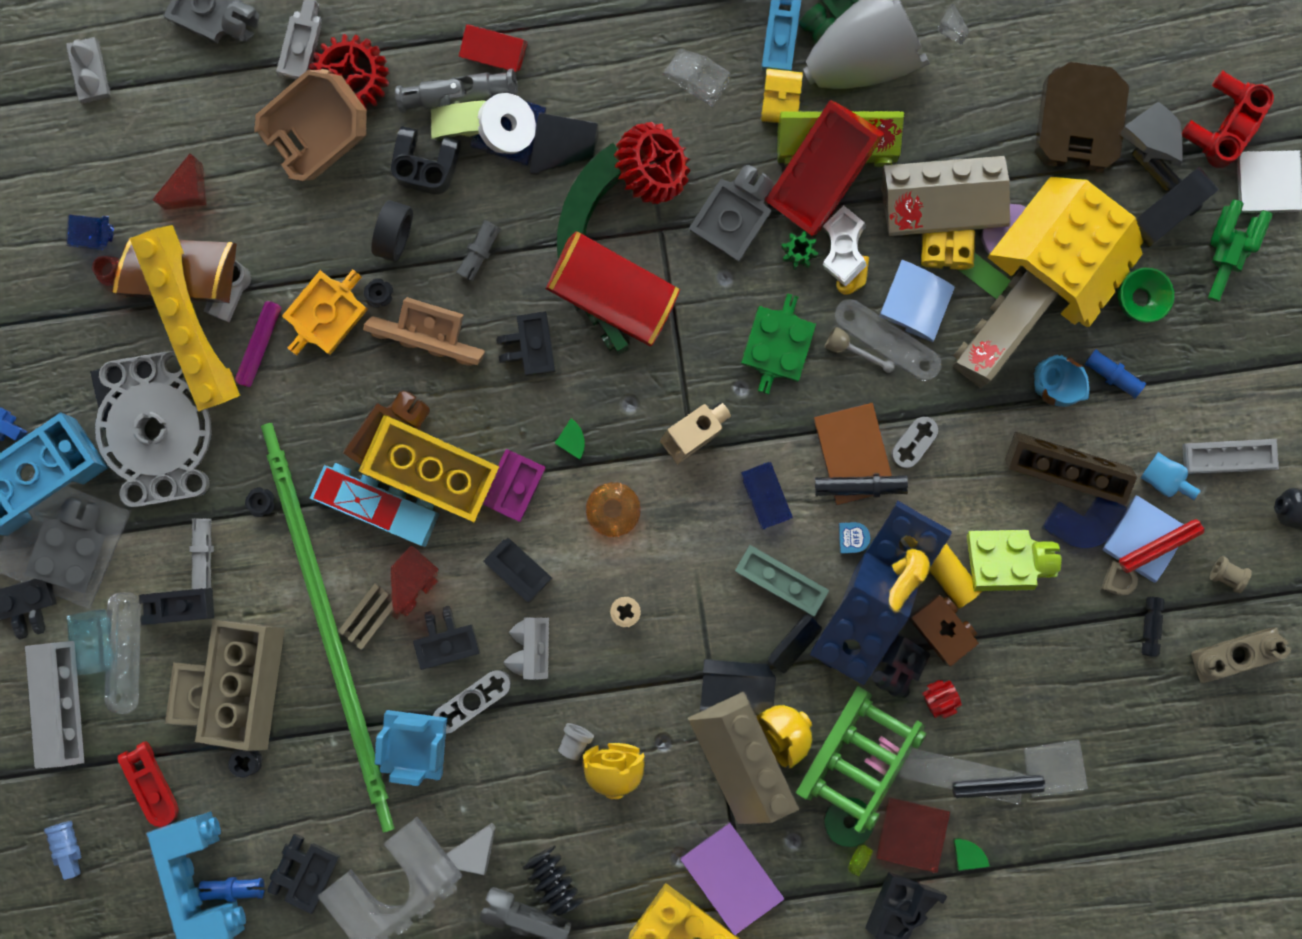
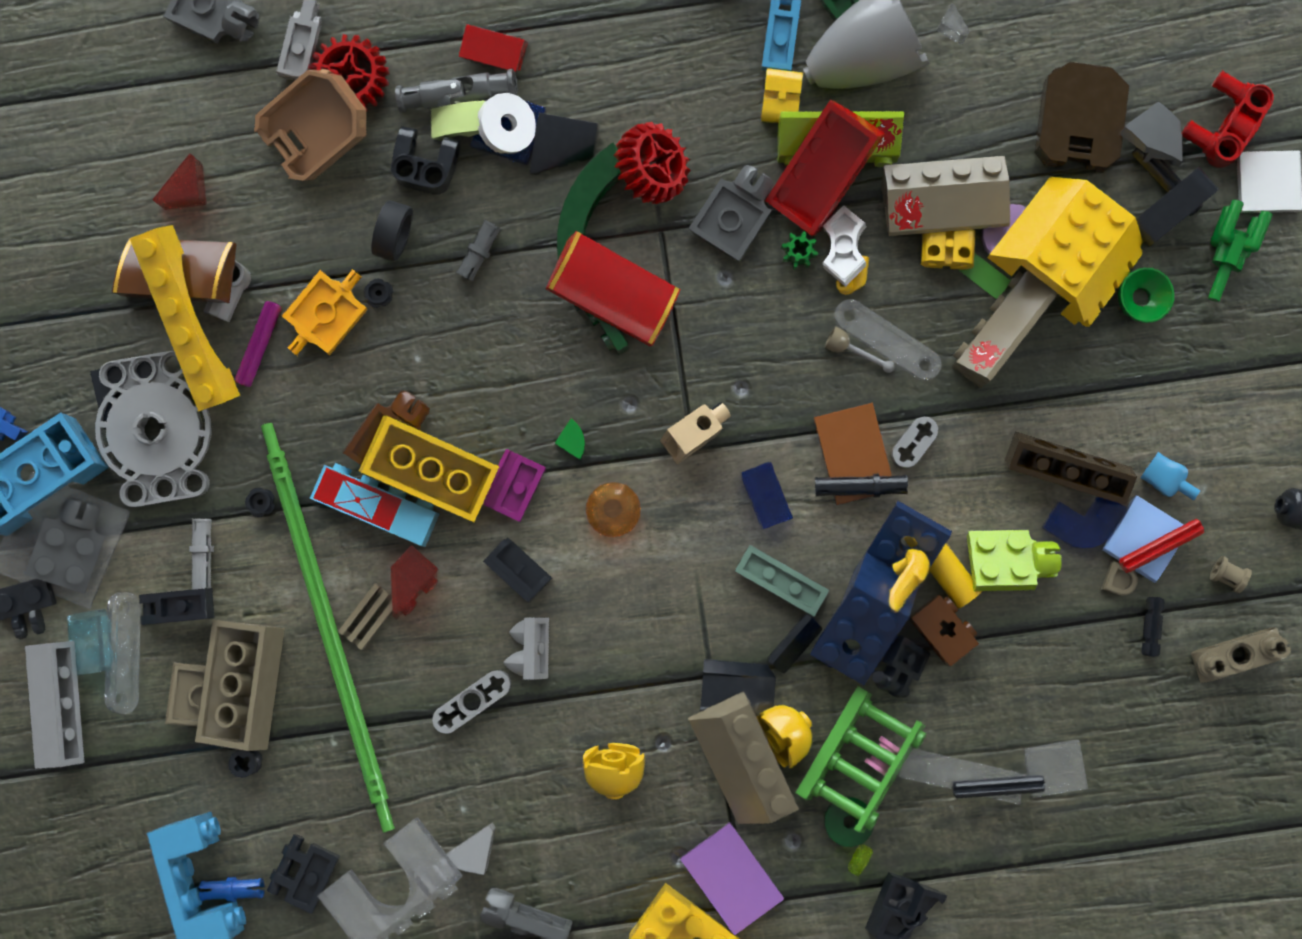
medium blue hinge [44,821,82,880] -> none
light grey tile [66,37,111,104] -> none
clear blue bracket [66,214,114,250] -> none
clear red piece [92,256,119,287] -> none
red plate [117,741,179,827] -> none
medium nougat bracket [363,297,485,366] -> none
dark azure panel [375,710,447,786] -> none
black hinge [413,606,480,670] -> none
black hinge [496,311,556,376] -> none
black piece [522,845,583,916] -> none
light grey piece [558,723,594,761] -> none
tan bush [610,597,641,627] -> none
clear slope [663,49,730,107] -> none
green plate [740,294,816,395] -> none
dark green wheel [798,3,836,43] -> none
tile [838,522,870,554] -> none
clear red tile [876,797,950,873] -> none
light blue slope [879,260,955,342] -> none
red gear [922,680,962,719] -> none
green tile [953,838,990,871] -> none
dark azure hair [1034,354,1089,407] -> none
blue pin [1084,349,1146,399] -> none
light grey plate [1182,439,1279,474] -> none

